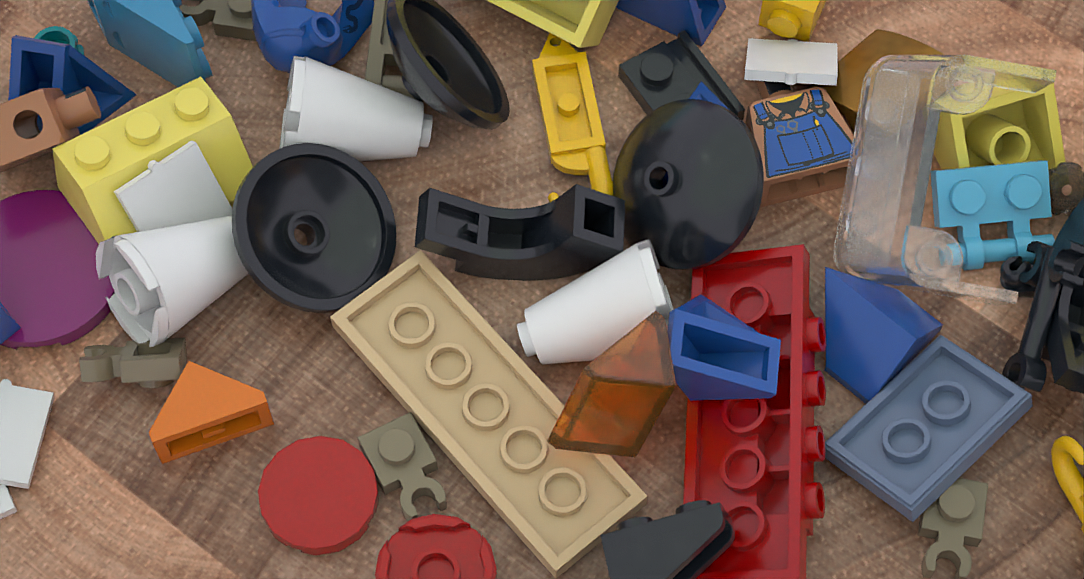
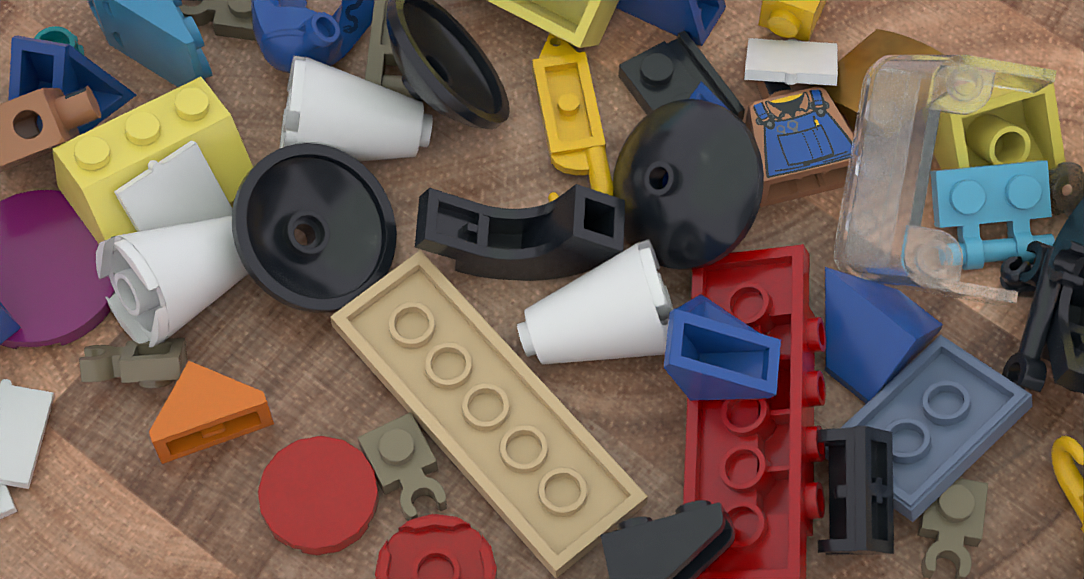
clear orange slope [547,310,676,457] -> none
none -> black hinge [817,426,894,556]

